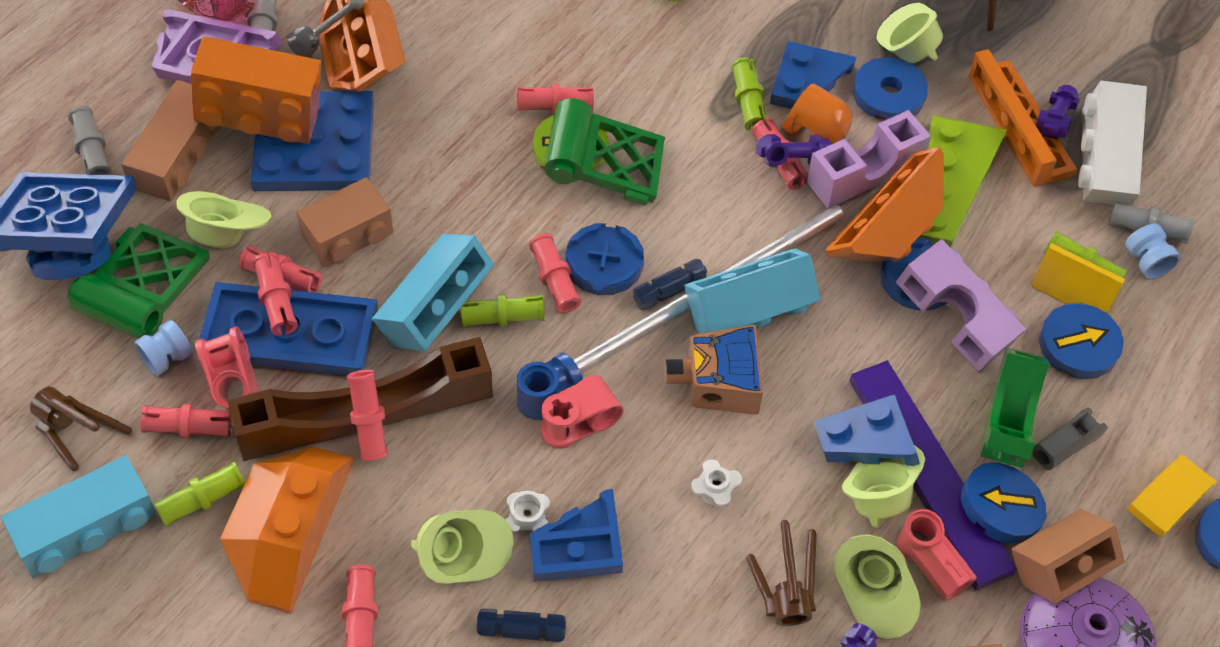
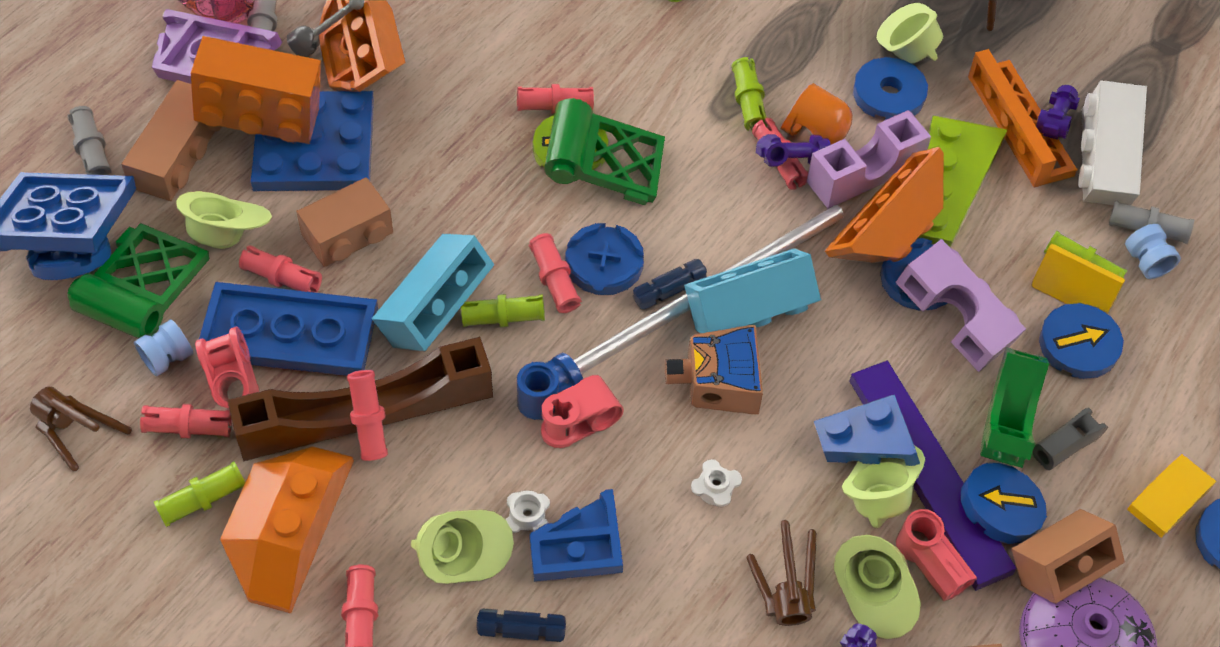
medium azure brick [0,455,157,578] -> none
coral pin [252,252,298,336] -> none
blue wing [770,41,857,109] -> none

